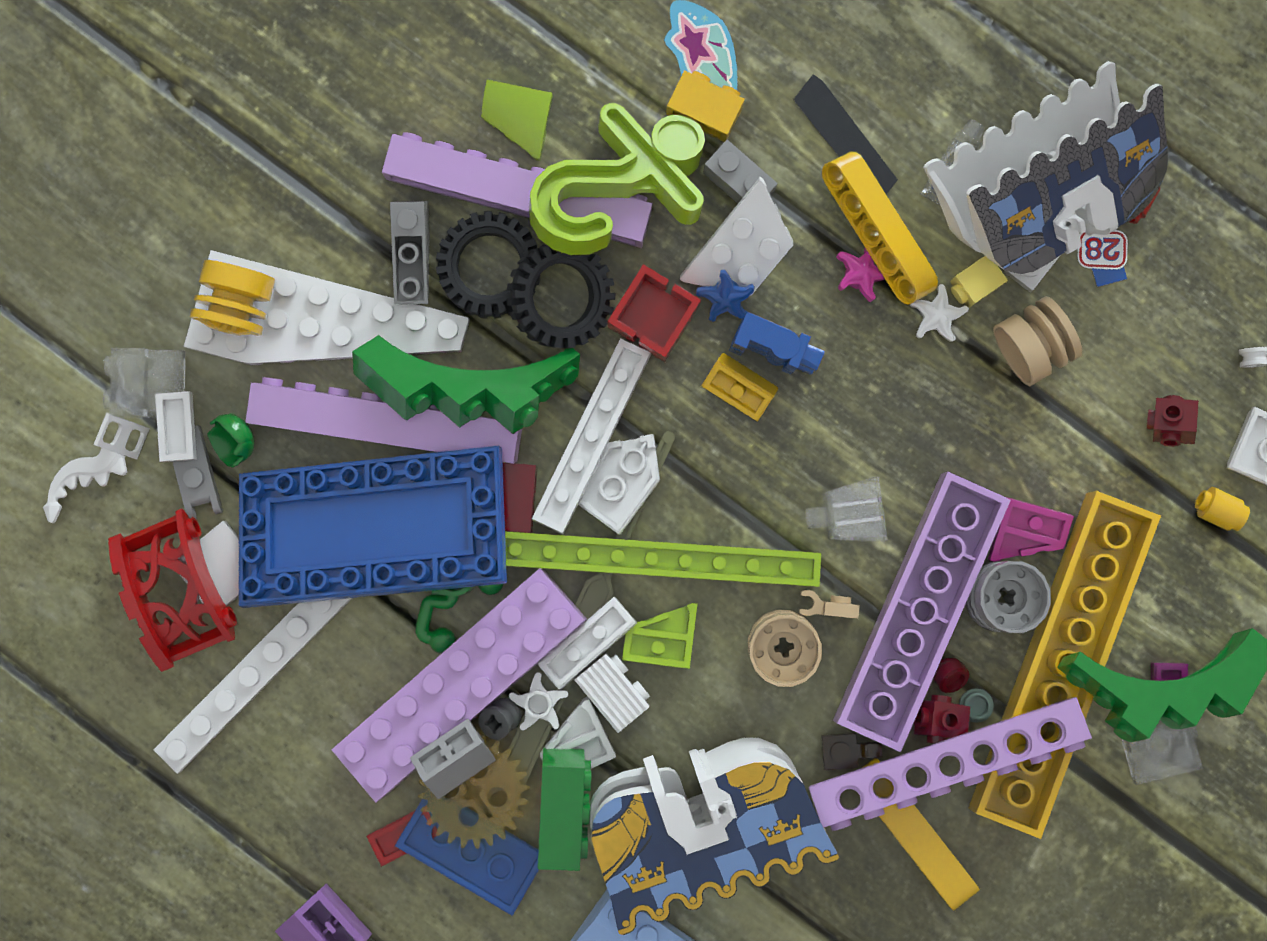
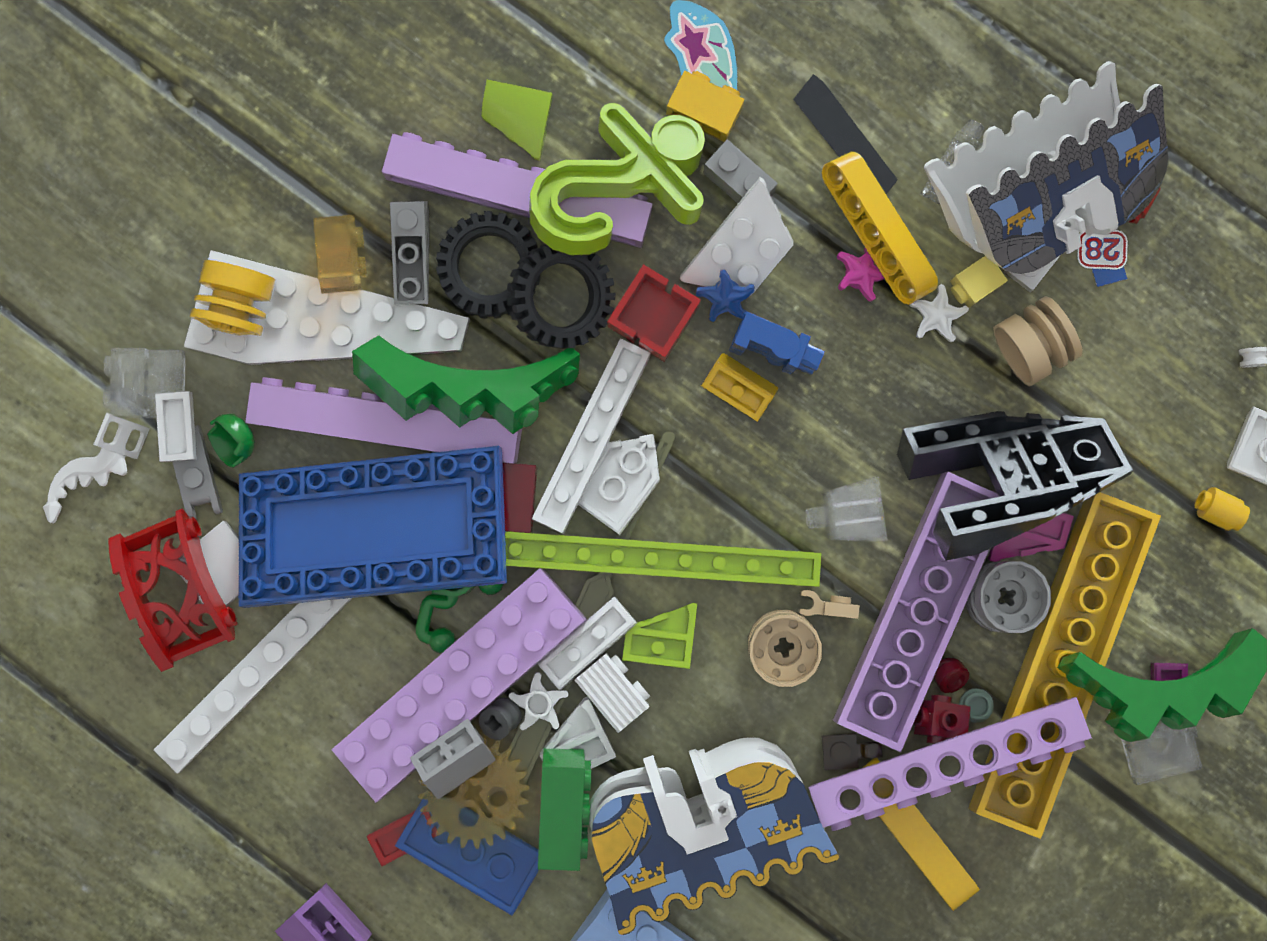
dark red brick [1147,395,1199,447] -> none
none -> clear yellow brick [313,215,367,294]
none -> black wedge [897,411,1133,561]

